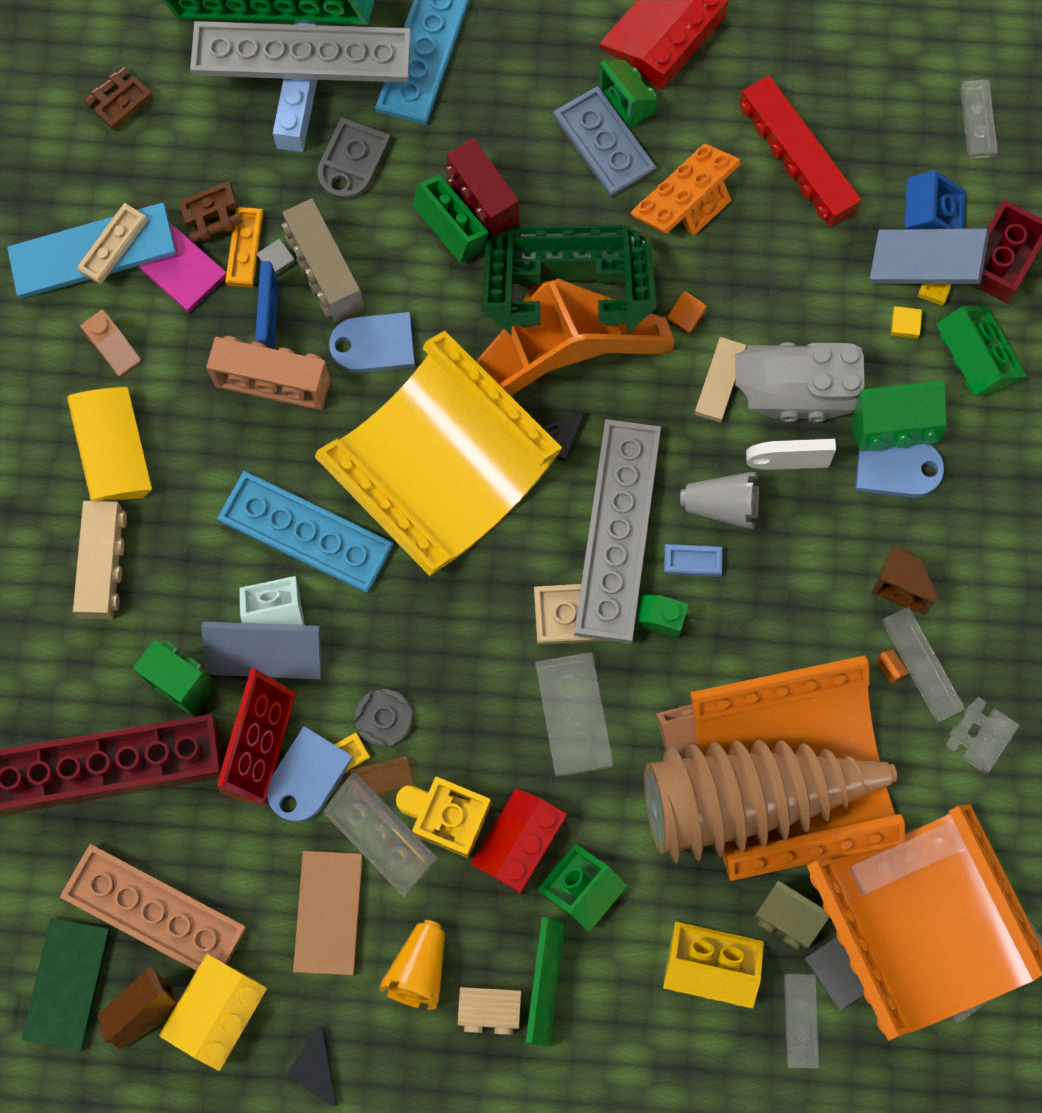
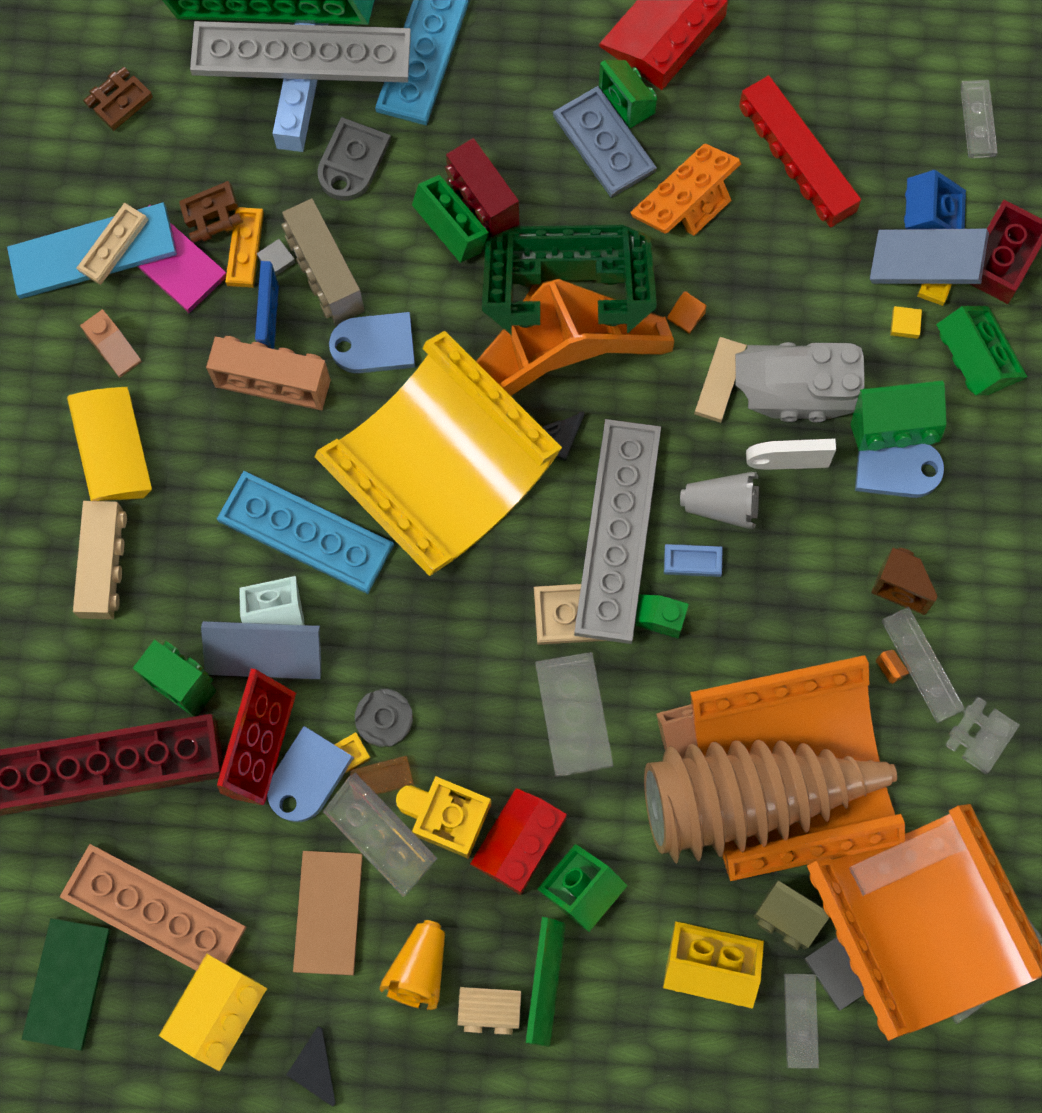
reddish brown slope [97,966,179,1049] -> none

